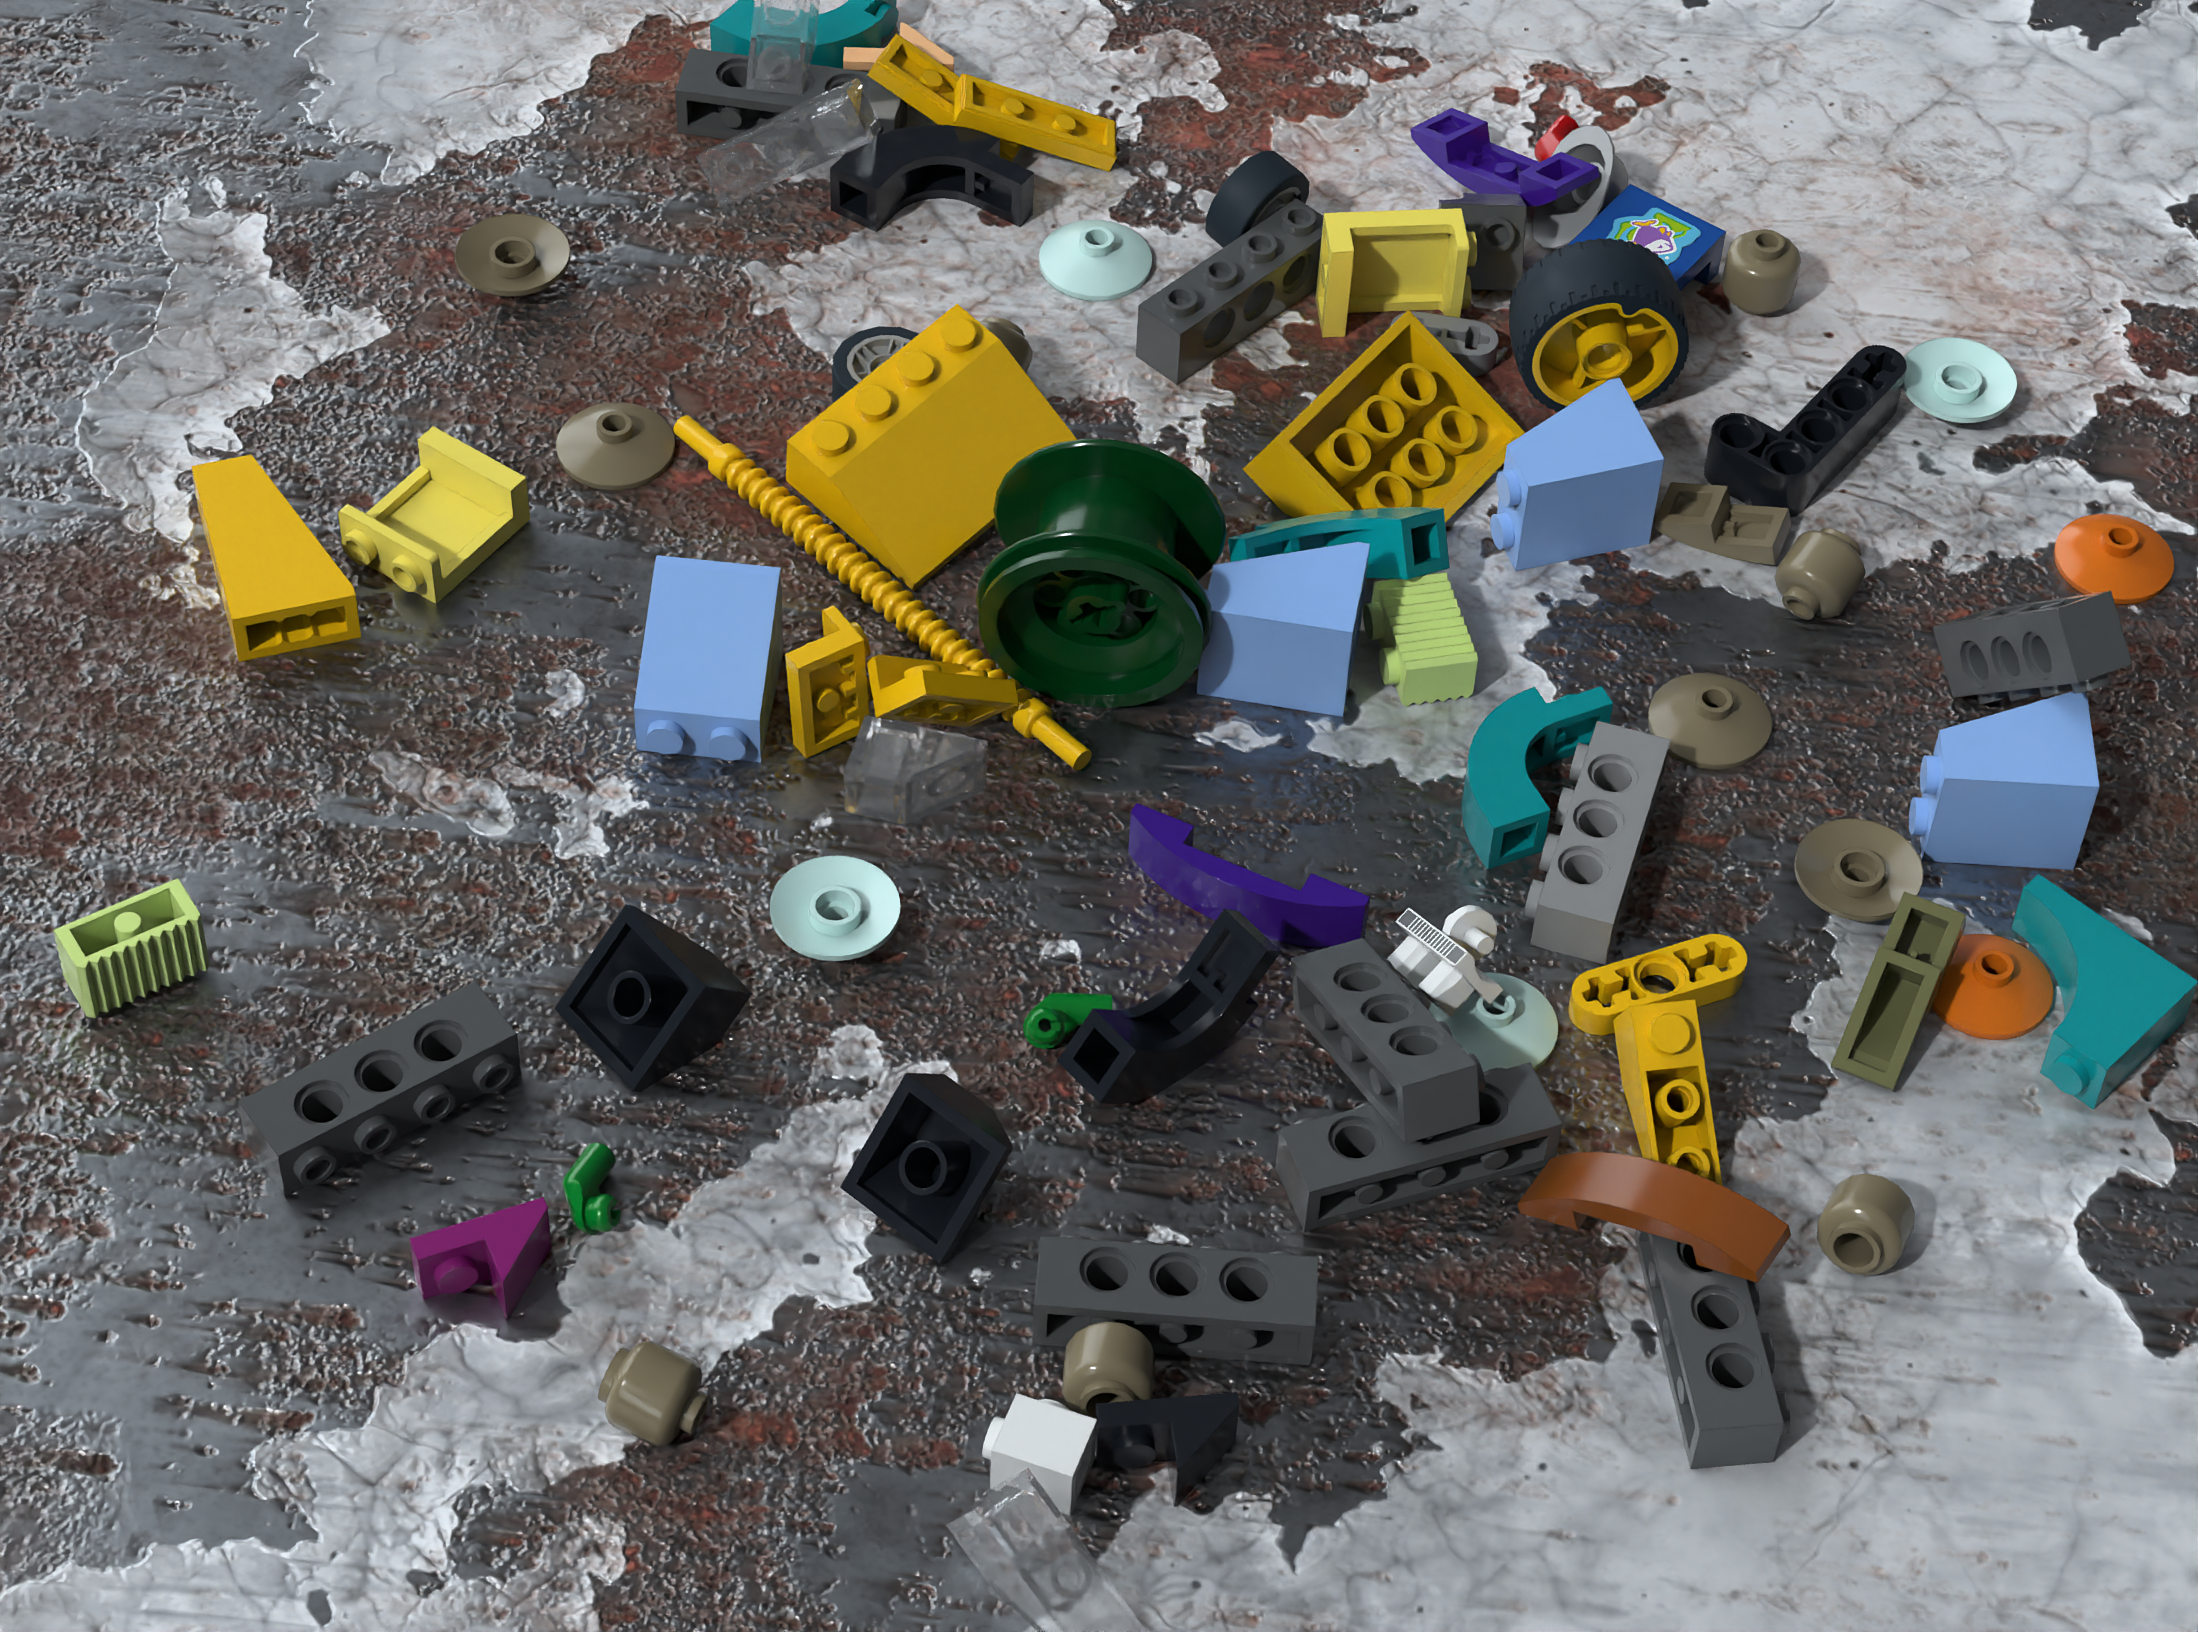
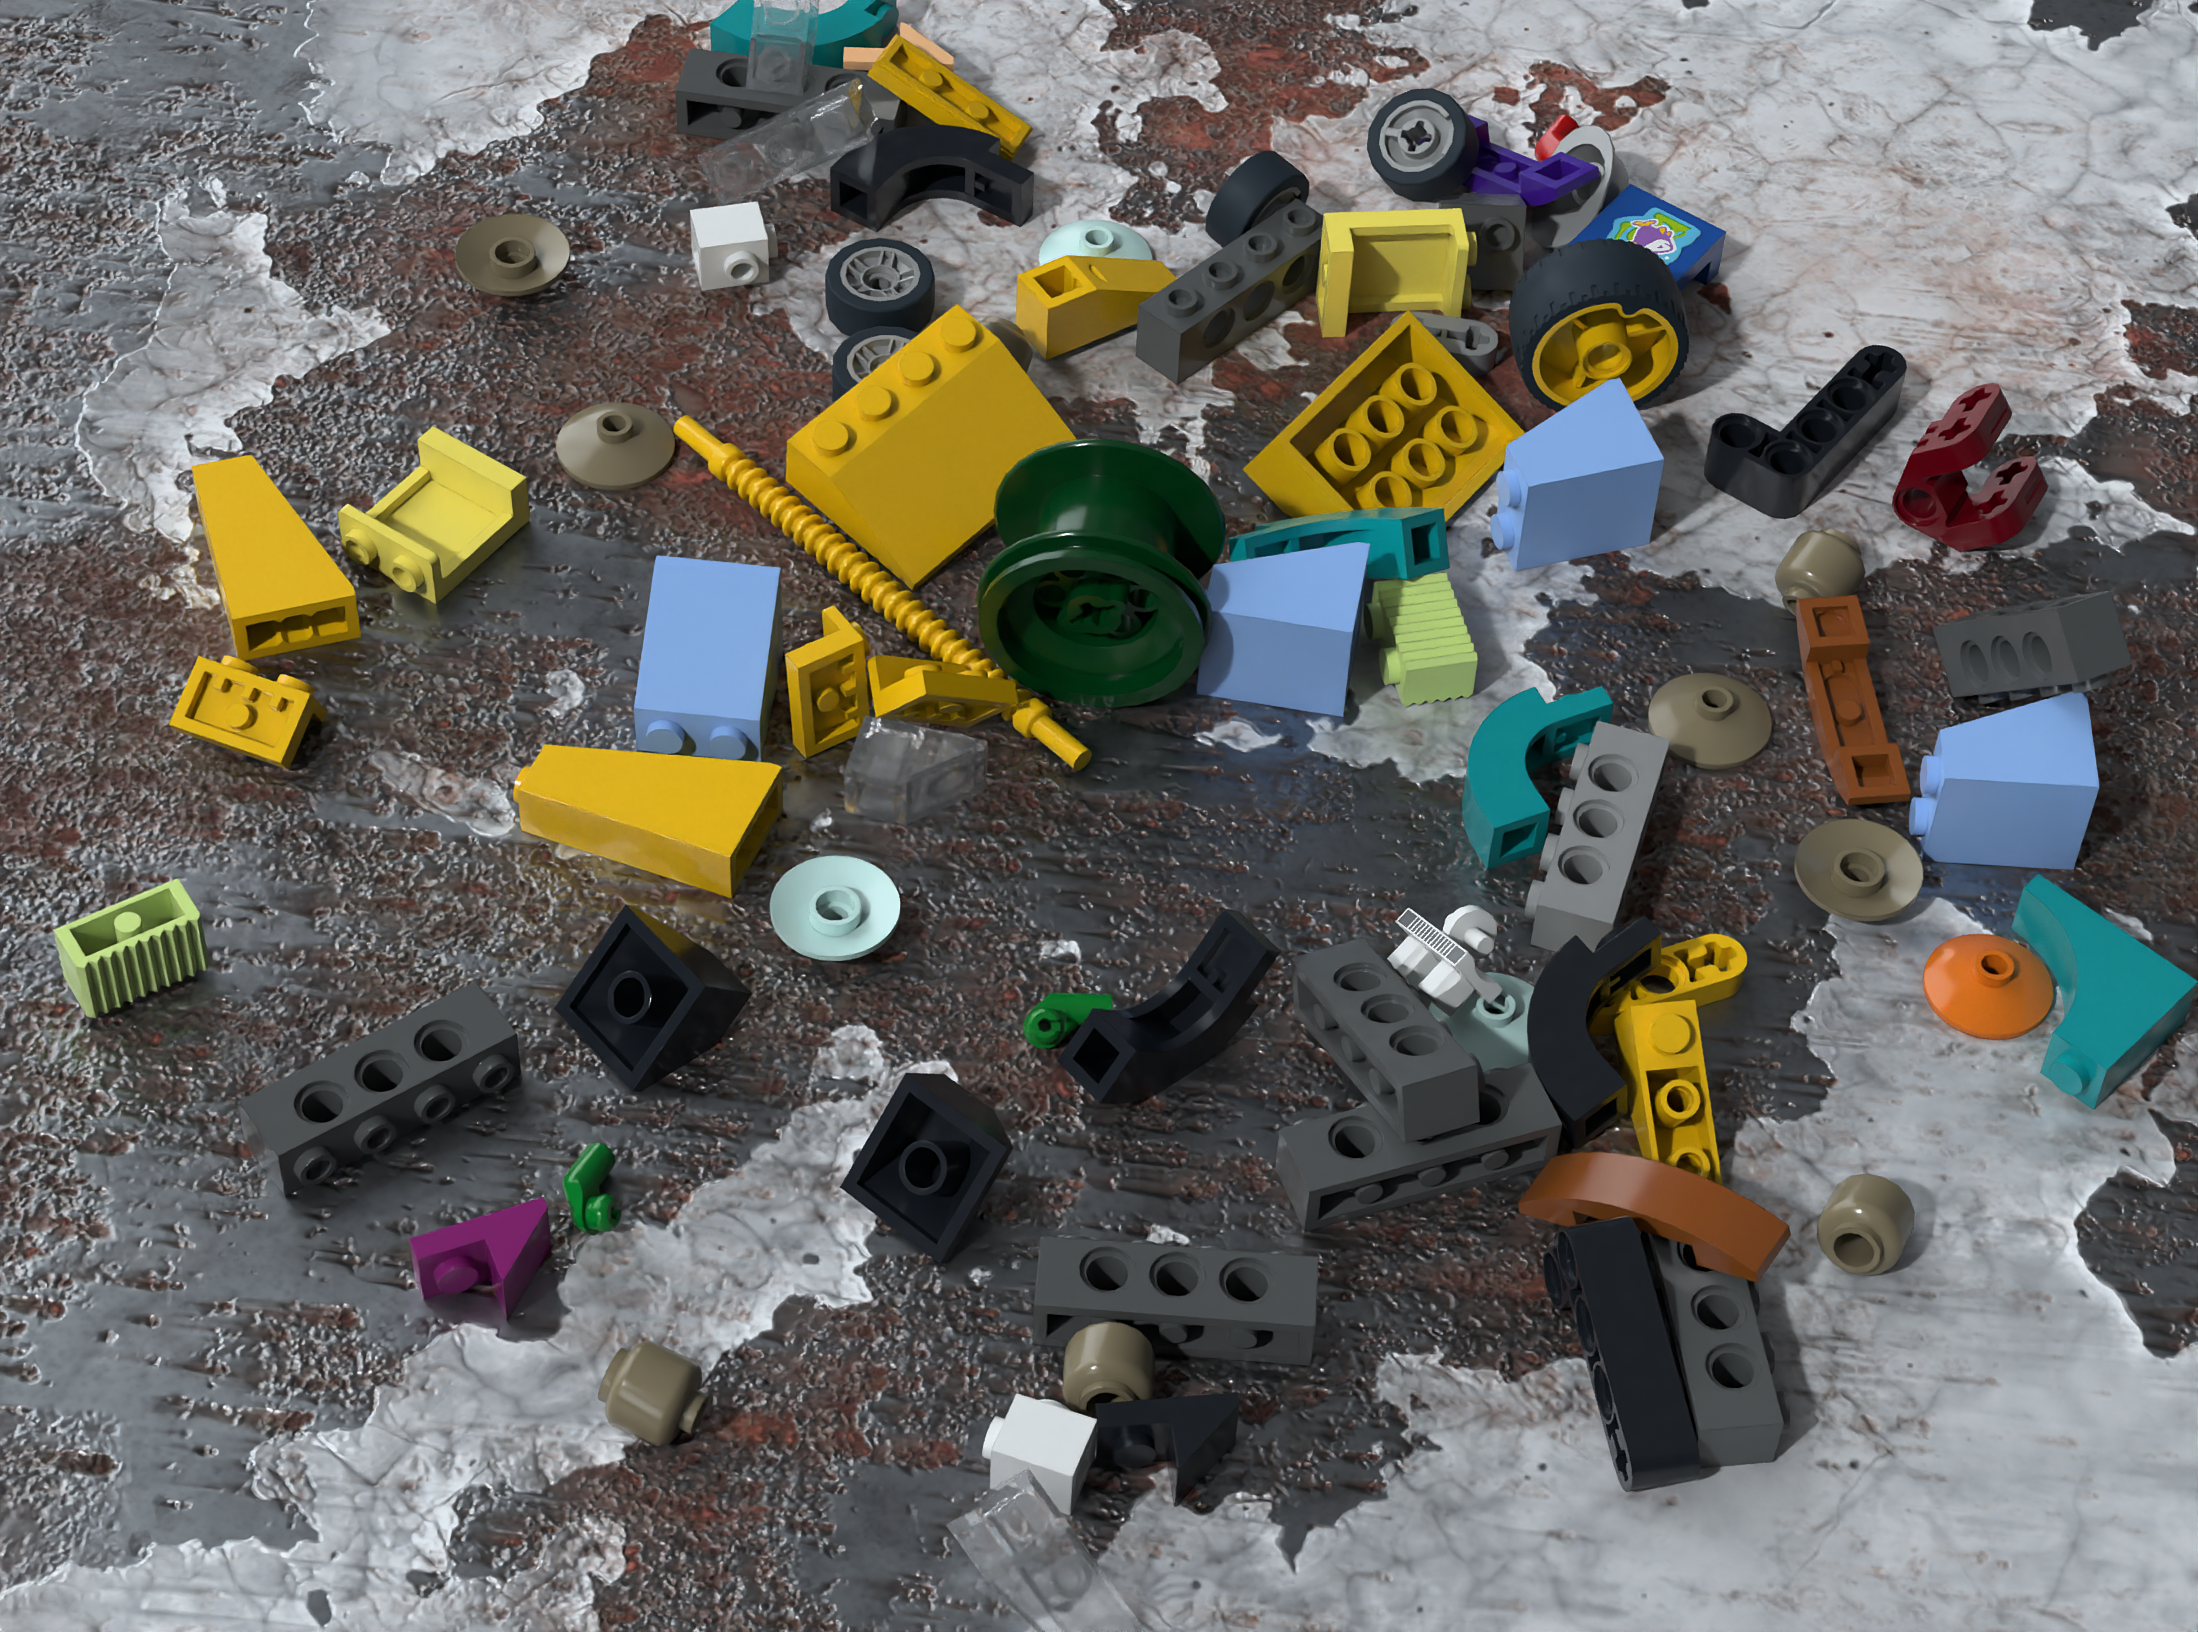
yellow tile [954,73,1117,172] -> none
dark purple slope [1128,803,1370,948] -> none
dark tan slope [1654,482,1791,565] -> none
dark tan head [1722,229,1801,315] -> none
olive slope [1831,891,1966,1092] -> none
light aqua dish [1902,337,2017,423] -> none
orange dish [2054,514,2174,605] -> none
none -> yellow bracket [169,655,328,770]
none -> yellow slope [513,744,783,899]
none -> white brick [690,201,778,291]
none -> black wheel [825,238,935,337]
none -> yellow slope [1016,255,1177,360]
none -> wheel [1367,88,1479,201]
none -> black arch [1527,915,1662,1151]
none -> black beam [1543,1215,1700,1492]
none -> dark orange slope [1795,595,1911,805]
none -> dark red piece [1892,383,2049,552]

